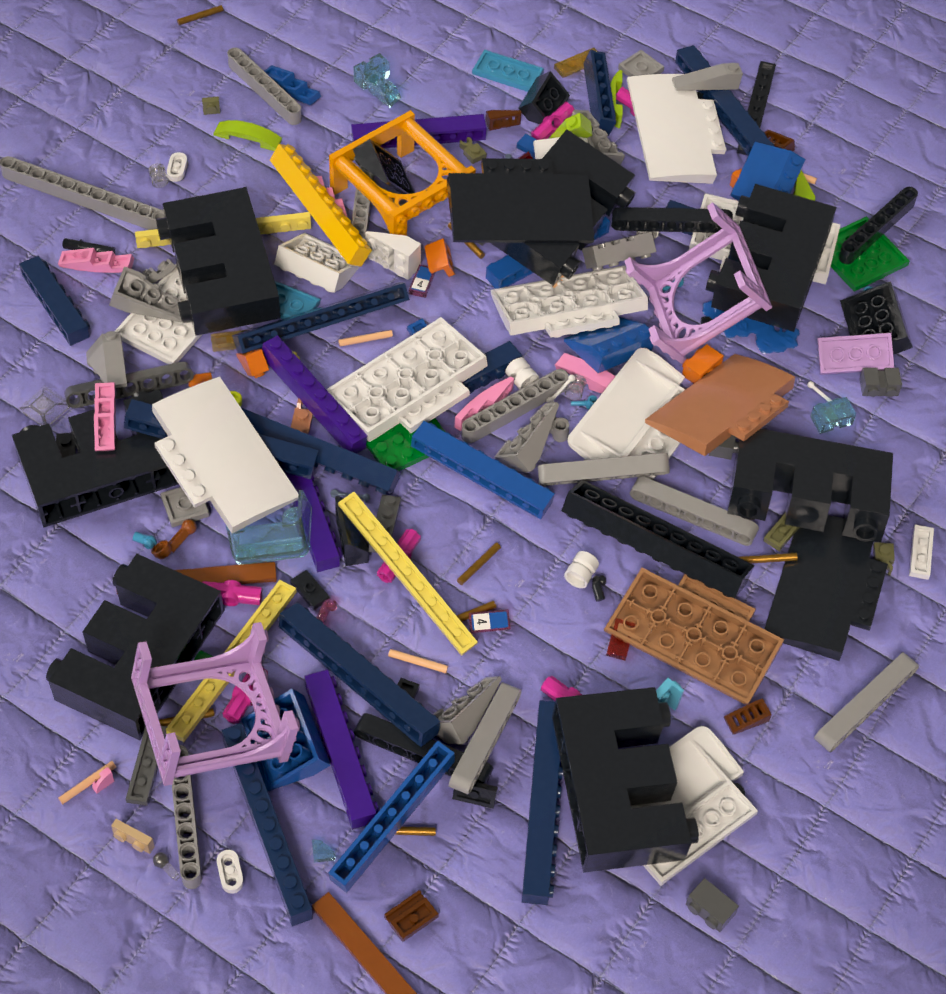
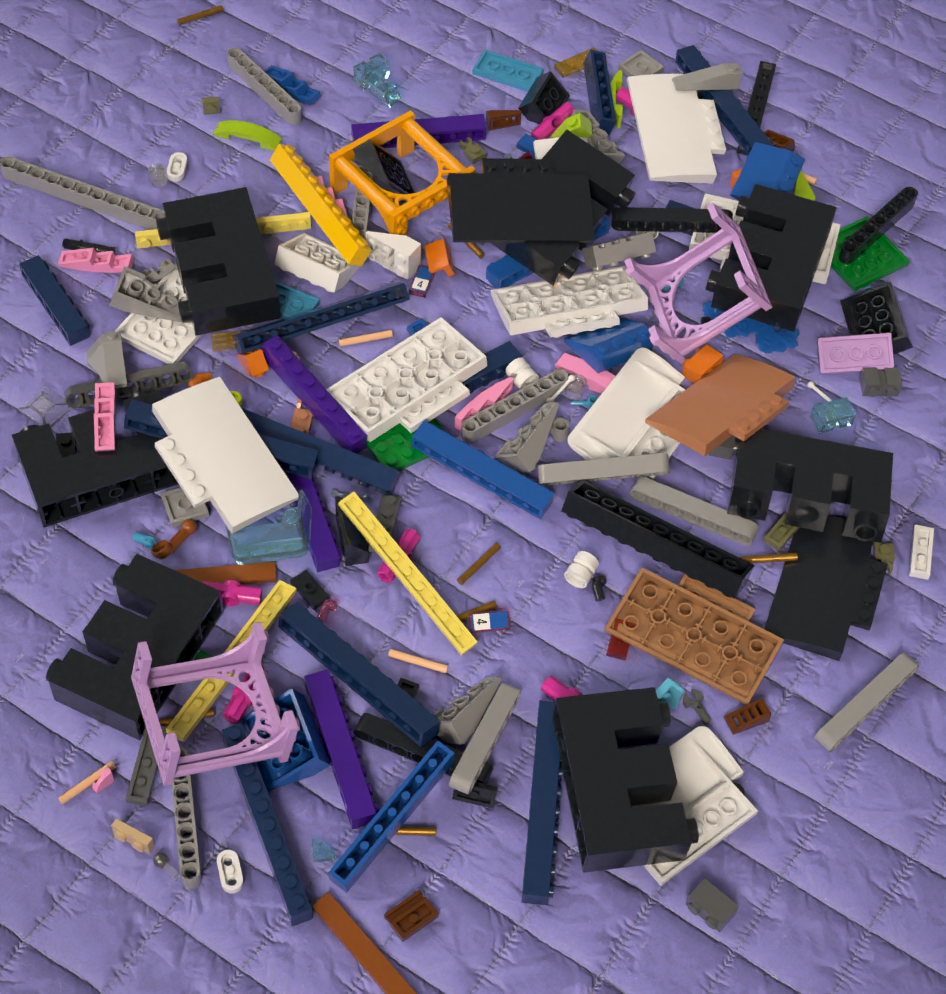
none -> dark grey bar [683,689,711,724]

